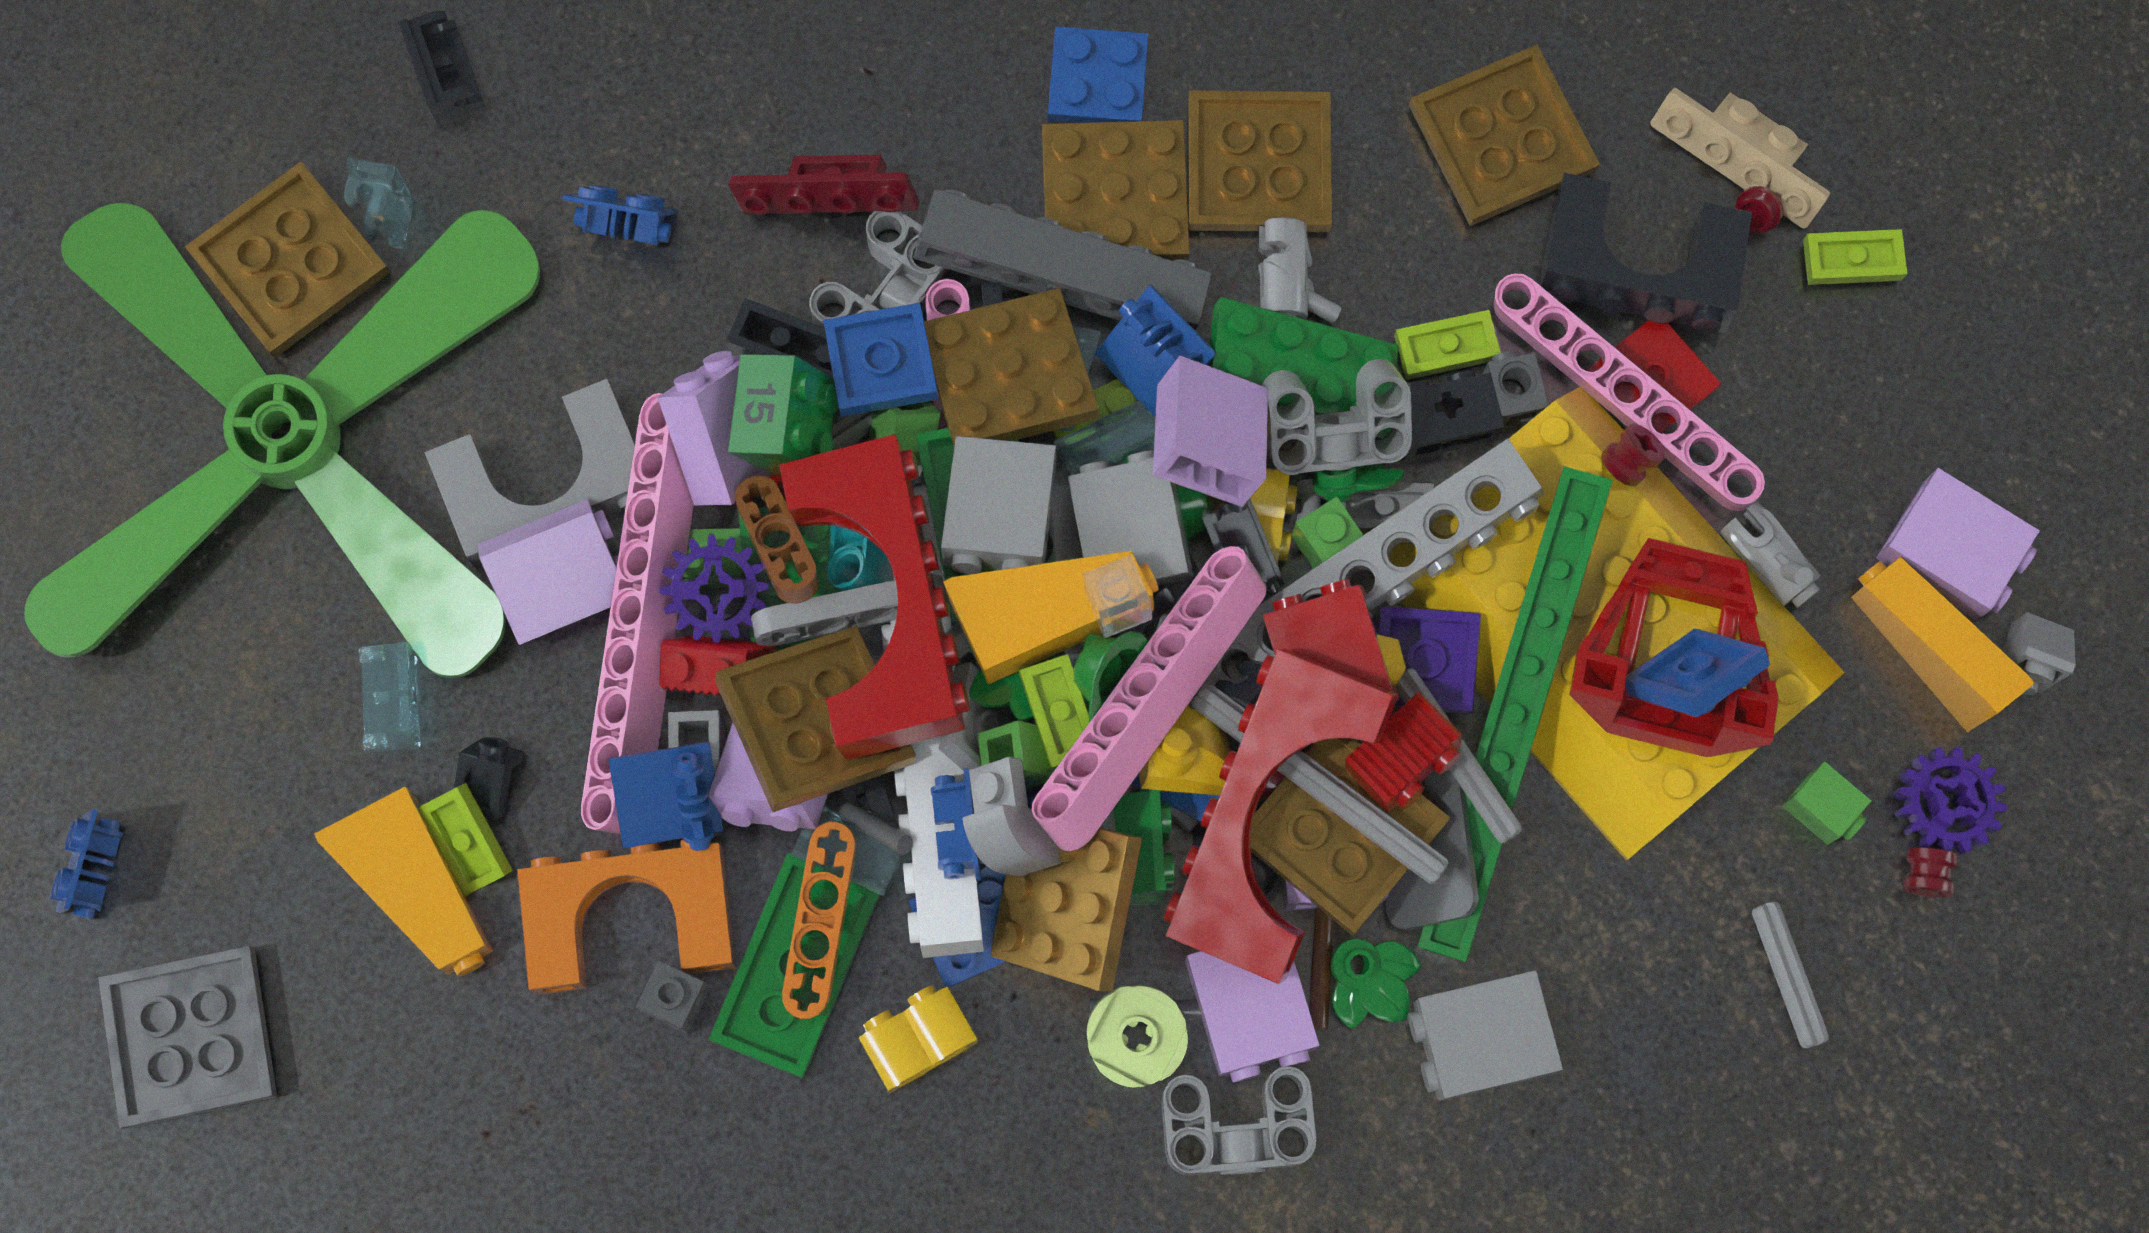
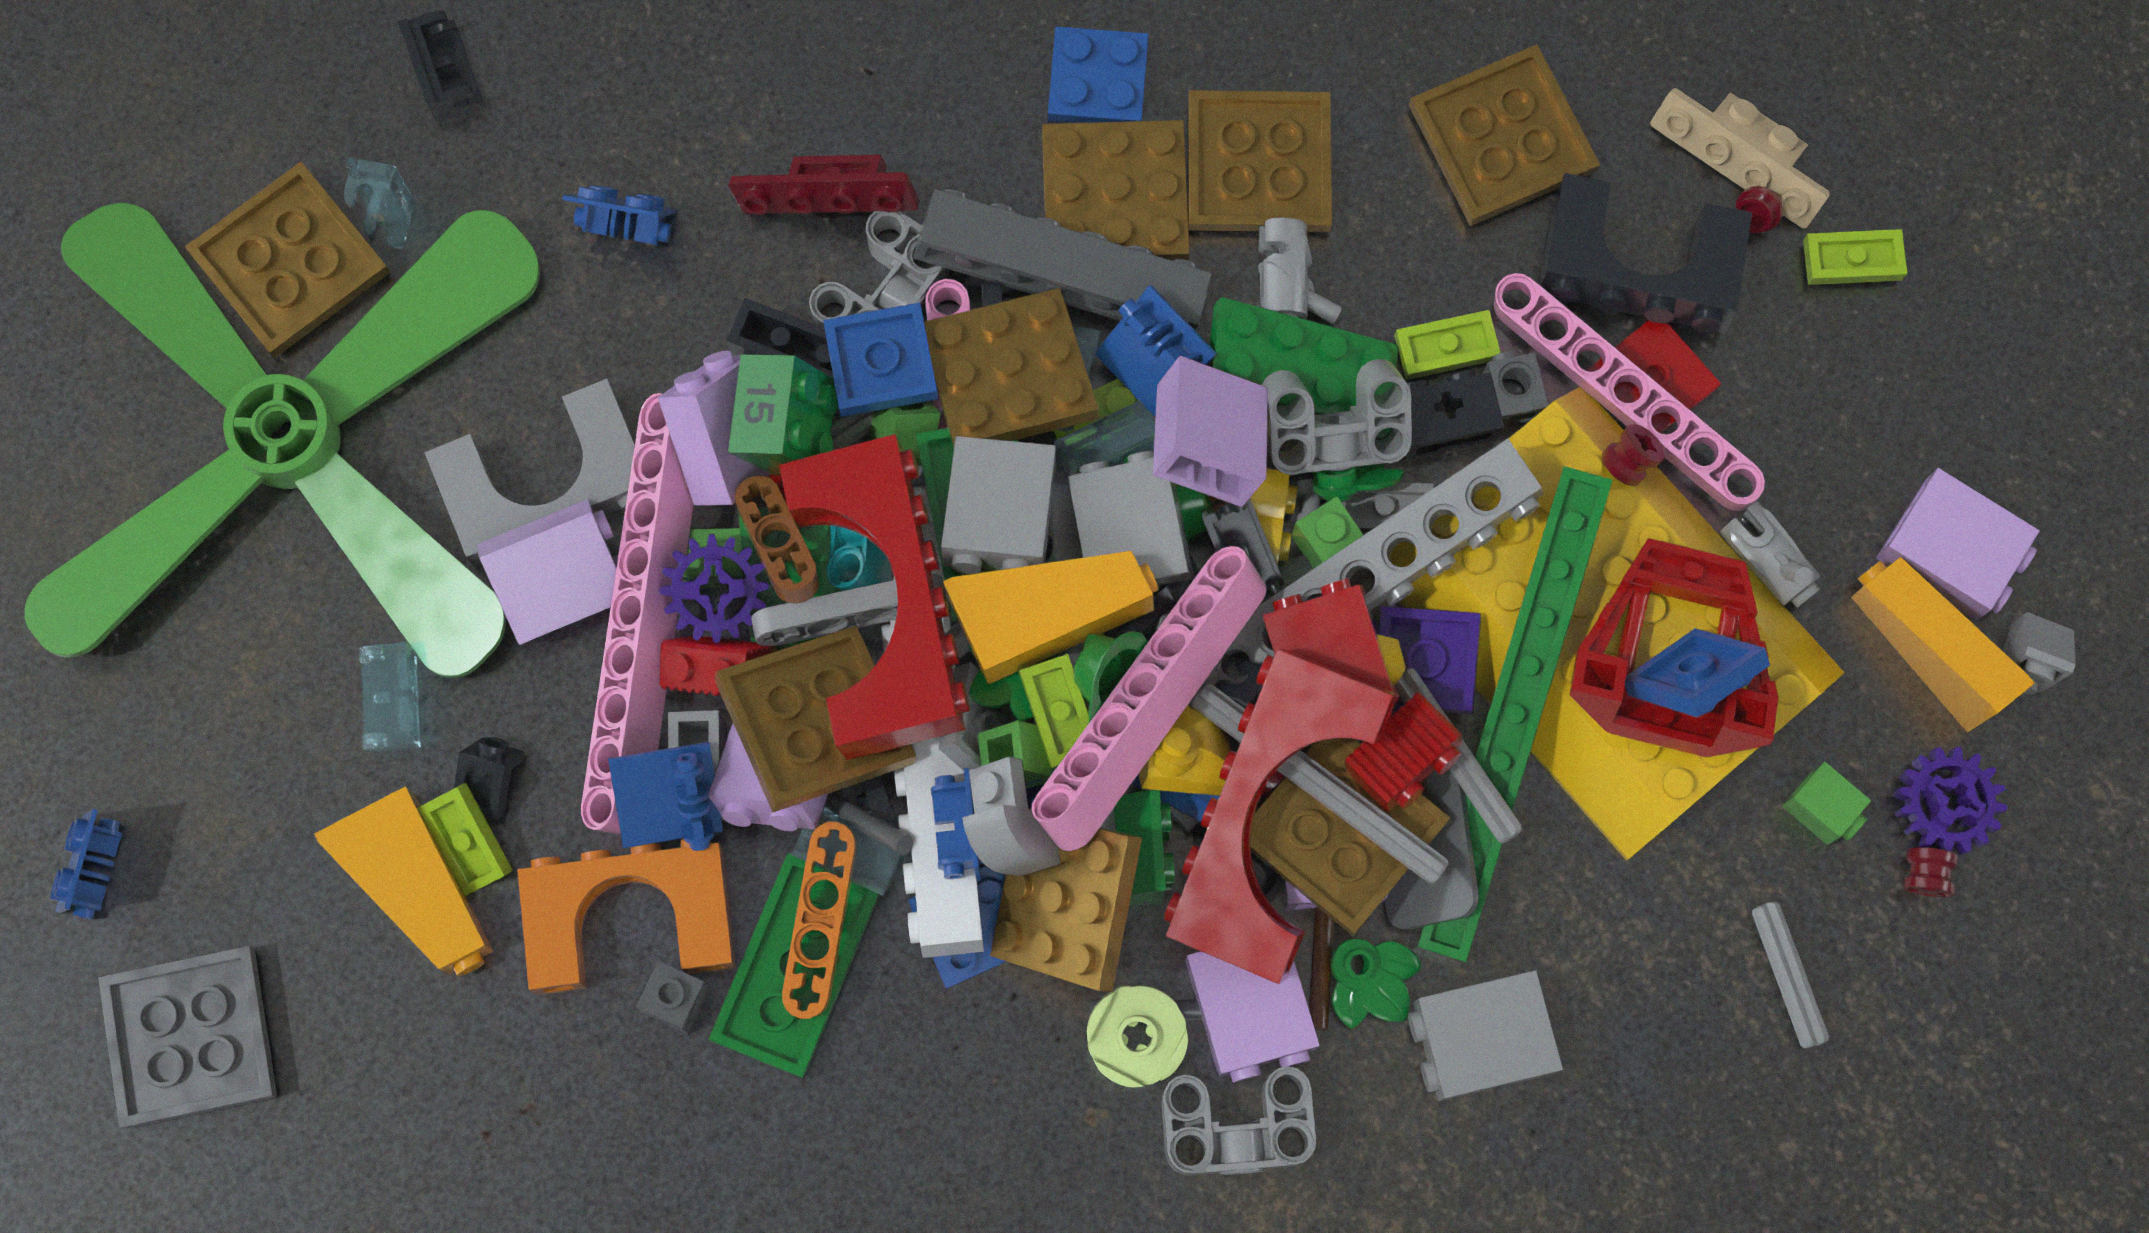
yellow brick [859,985,978,1094] -> none
clear brick [1083,555,1152,638] -> none

